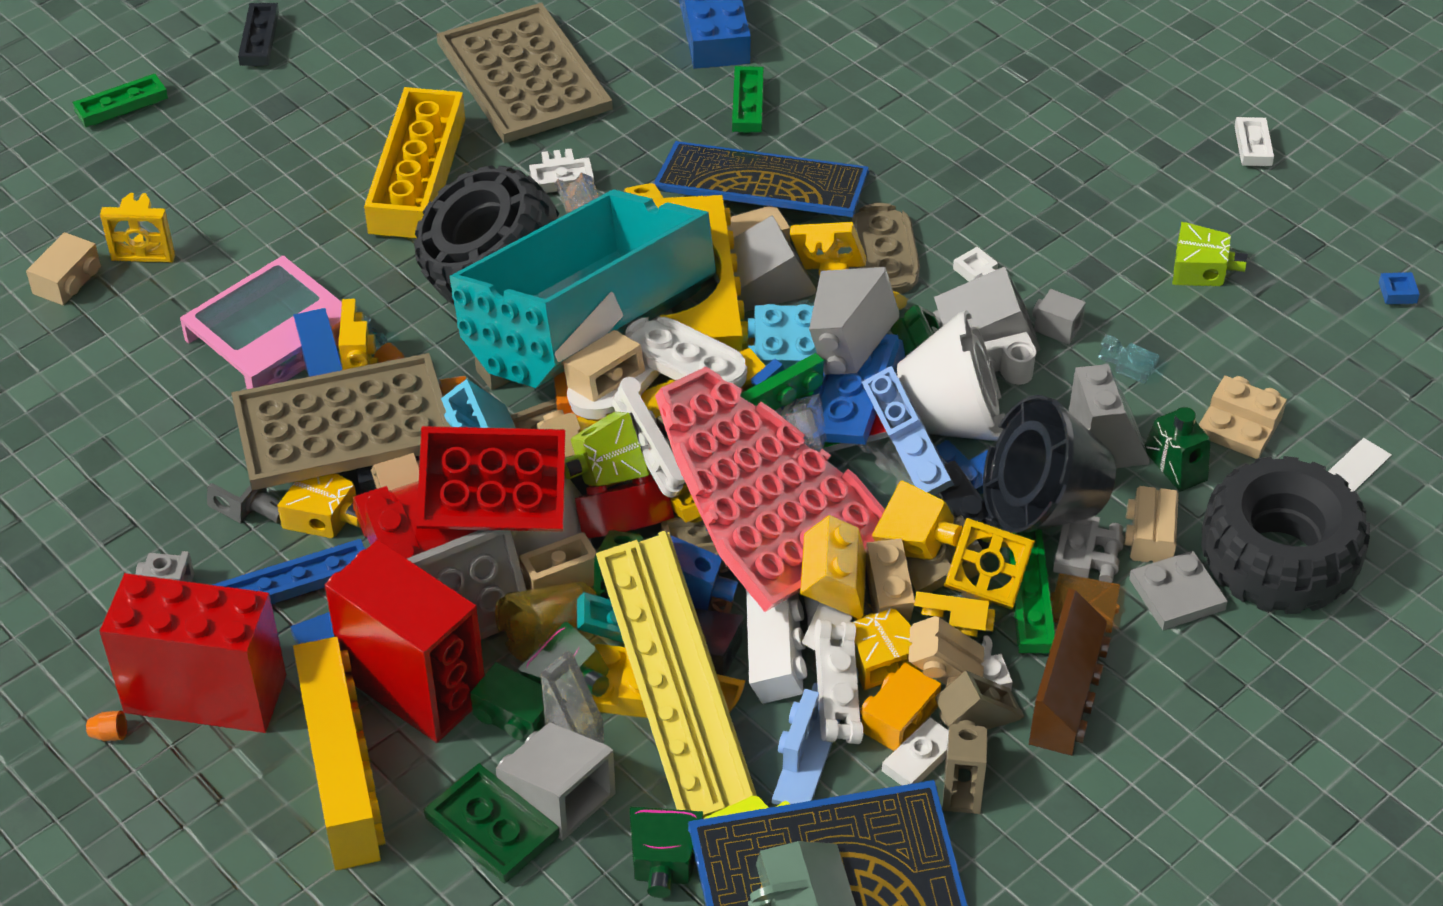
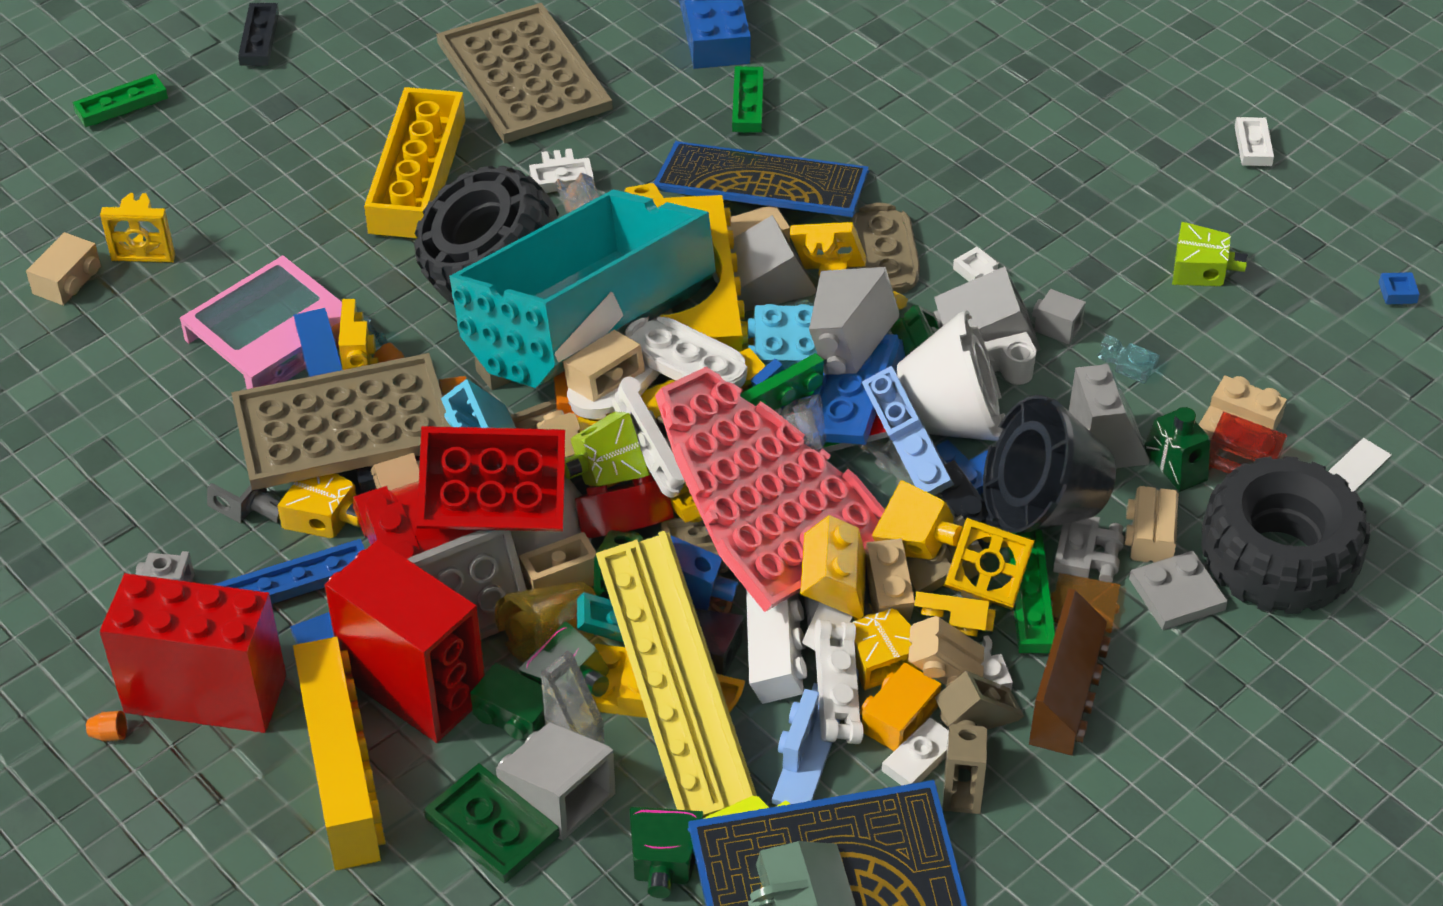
none -> clear red plate [1209,411,1287,474]

